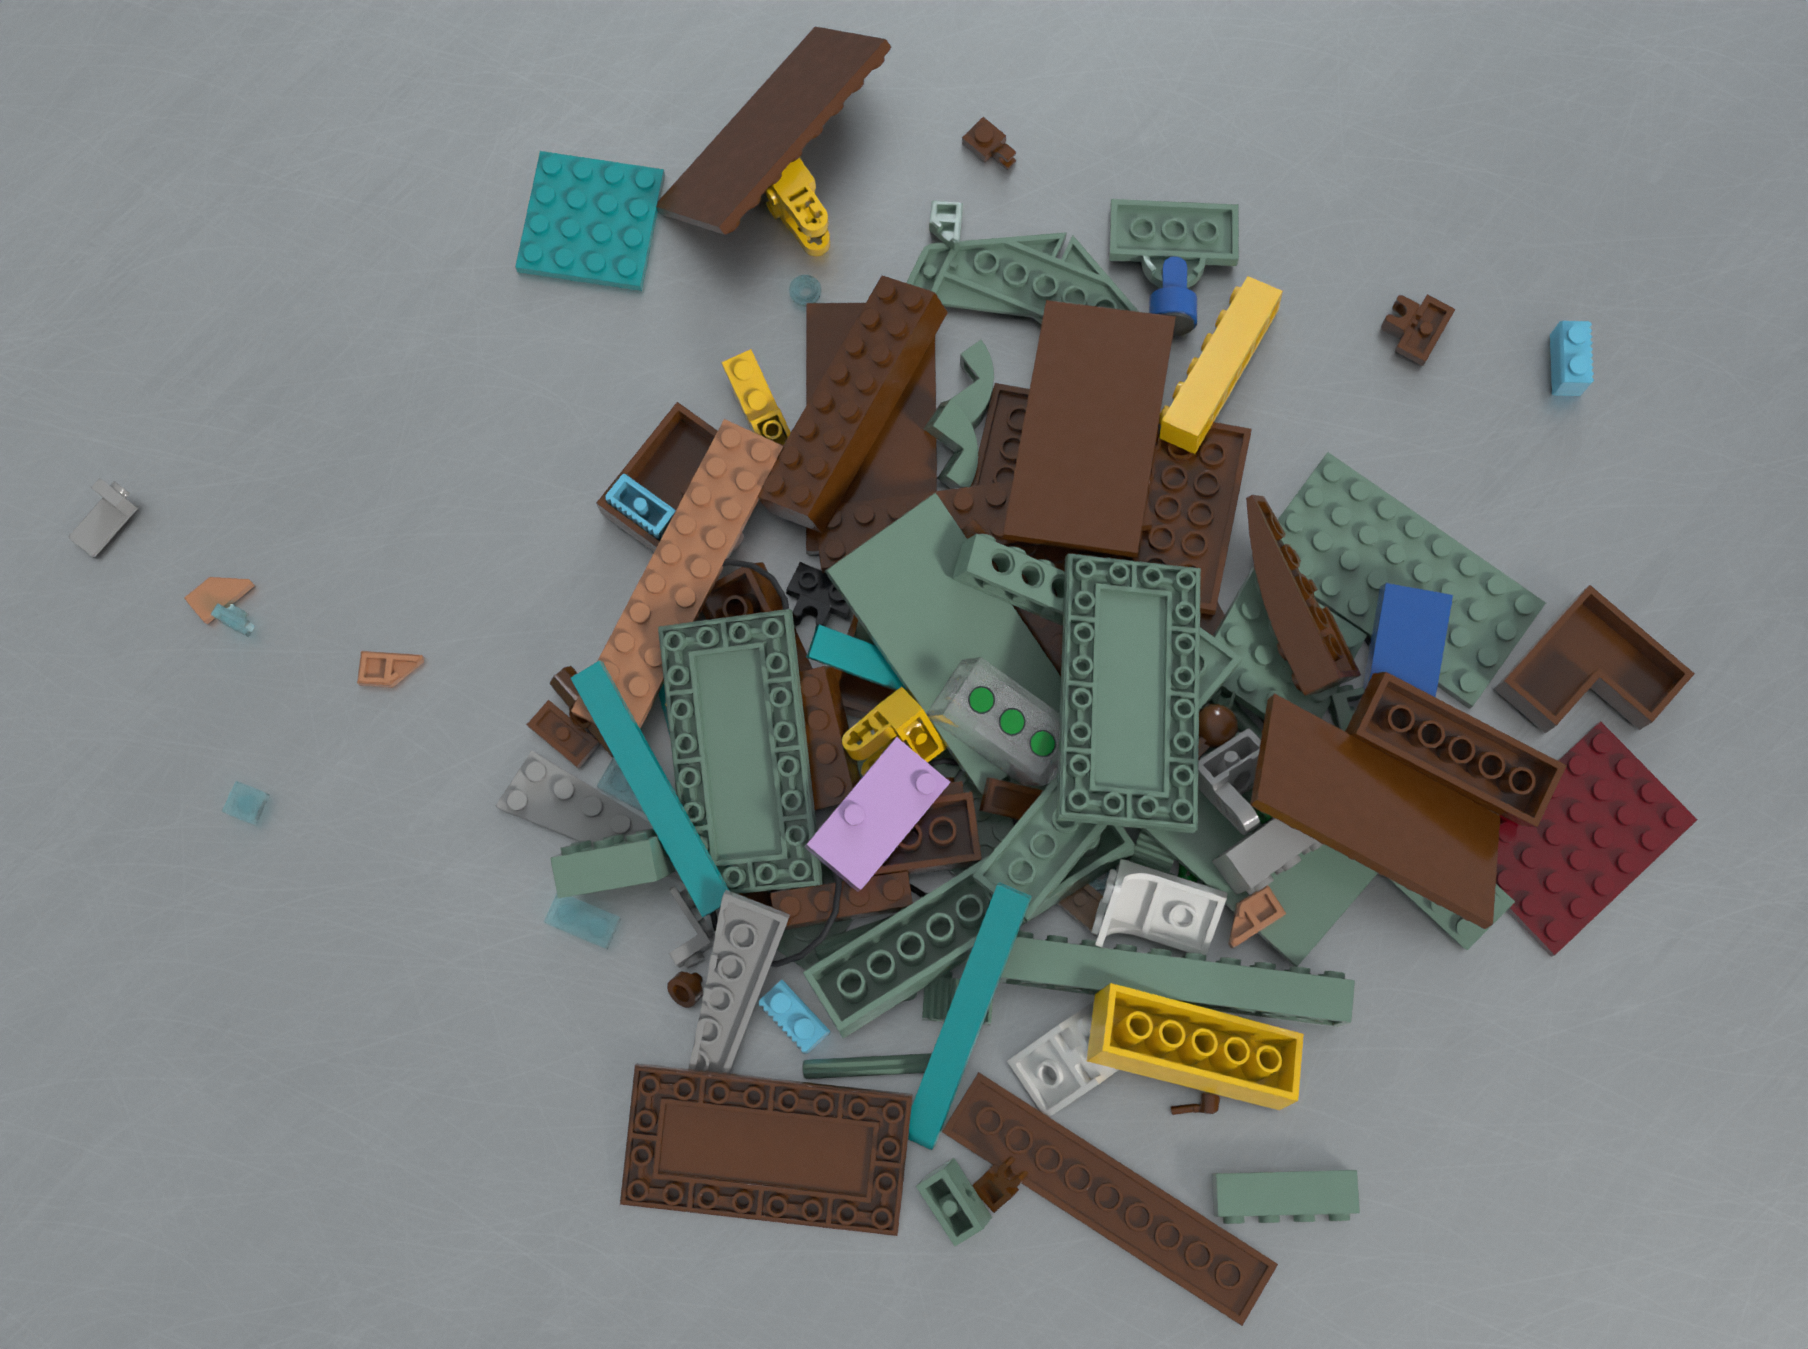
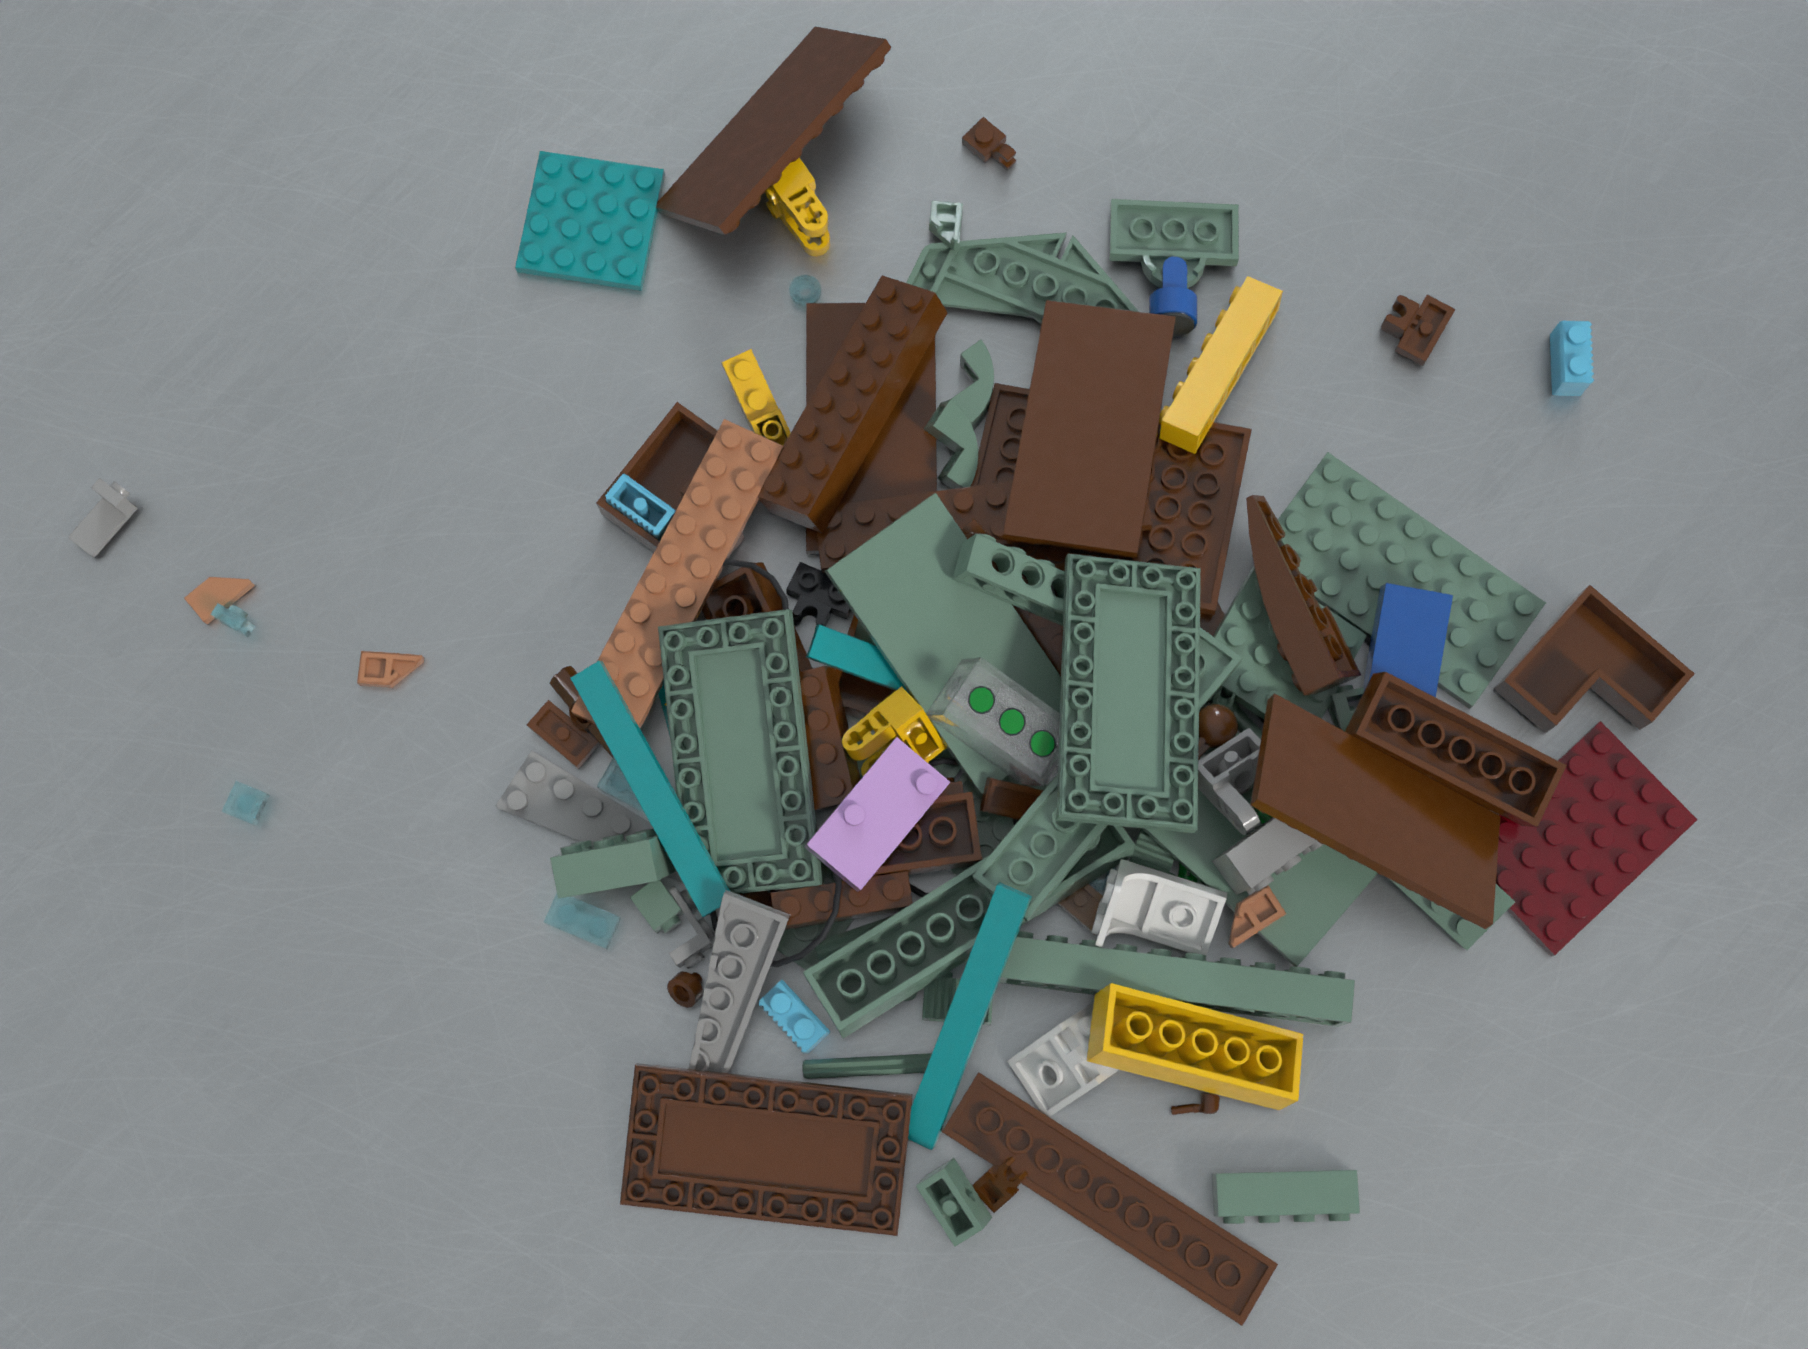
none -> sand green brick [630,880,684,934]

